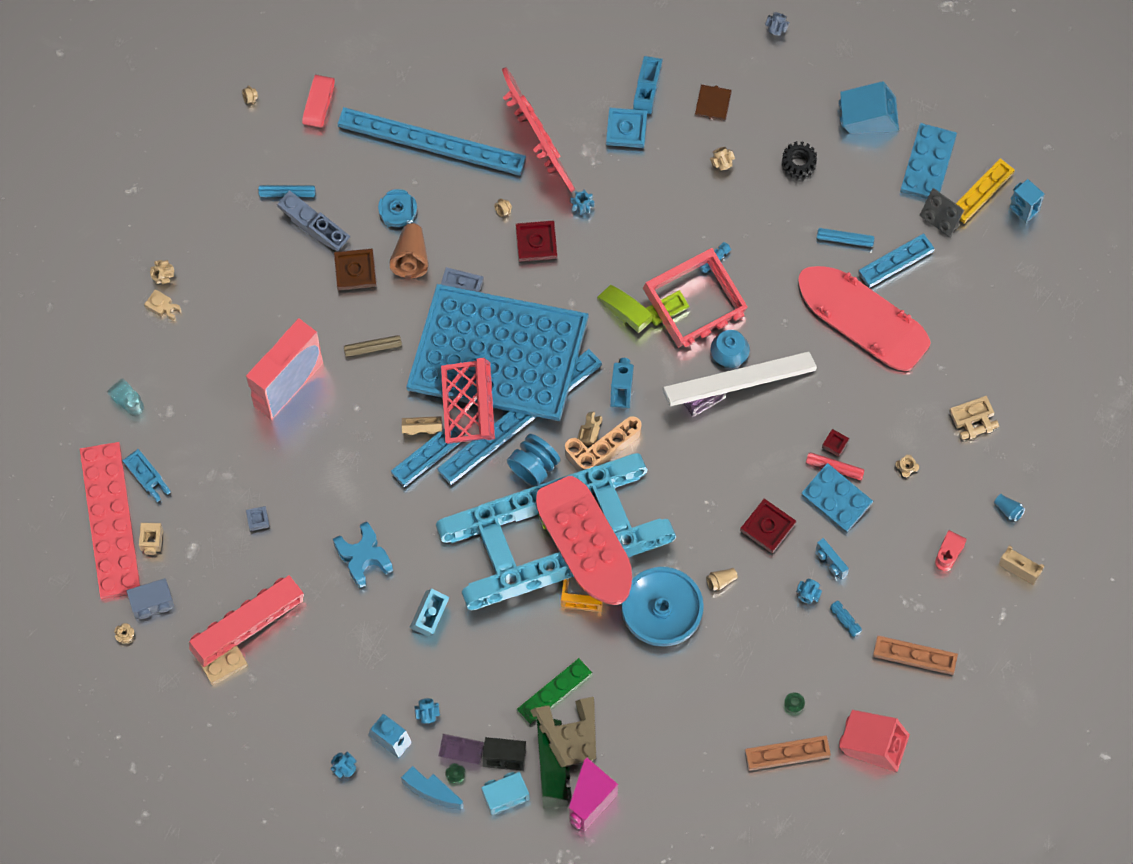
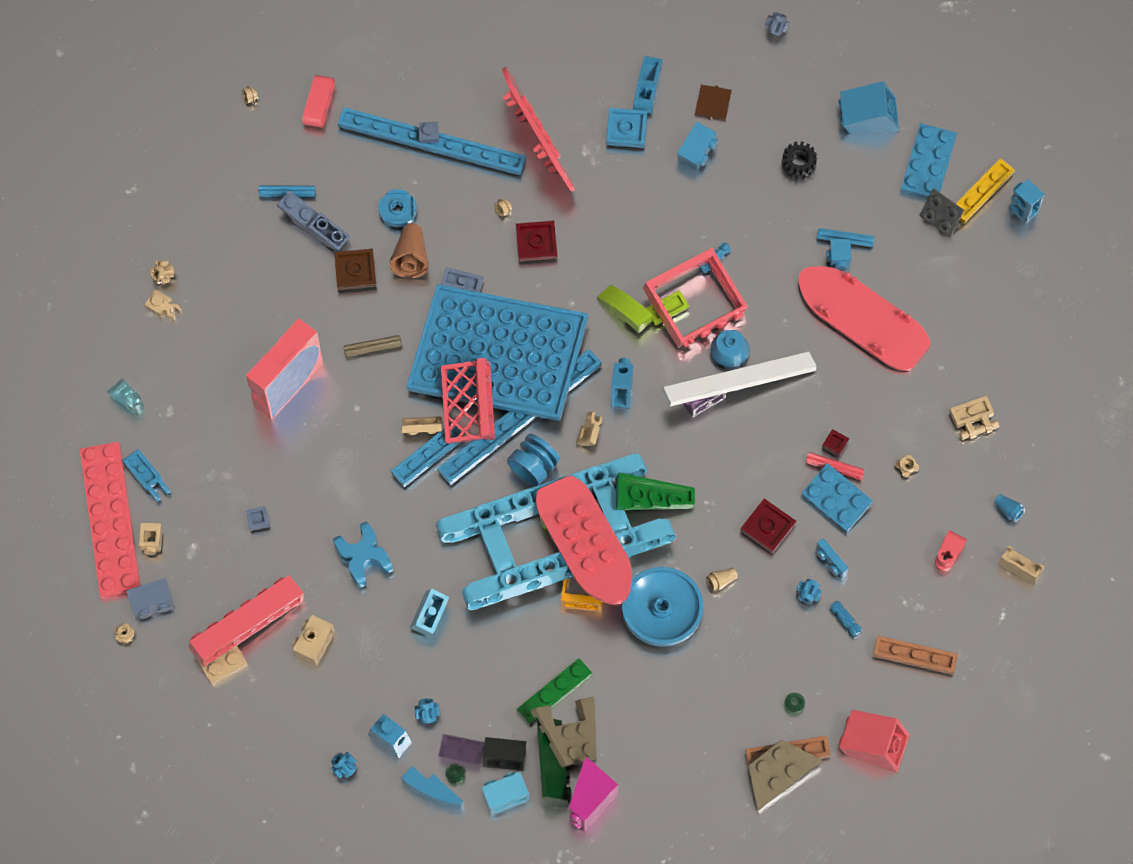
light nougat beam [565,416,642,472] -> none
dark azure gear [571,190,595,215] -> none
tan gear [710,147,735,170] -> none
dark azure plate [858,233,935,288] -> none
none -> tan brick [292,615,335,666]
none -> sand blue plate [419,122,439,143]
none -> green wing [616,473,695,510]
none -> dark azure brick [677,122,718,170]
none -> dark tan wing [748,740,822,810]
none -> dark azure brick [826,239,851,270]

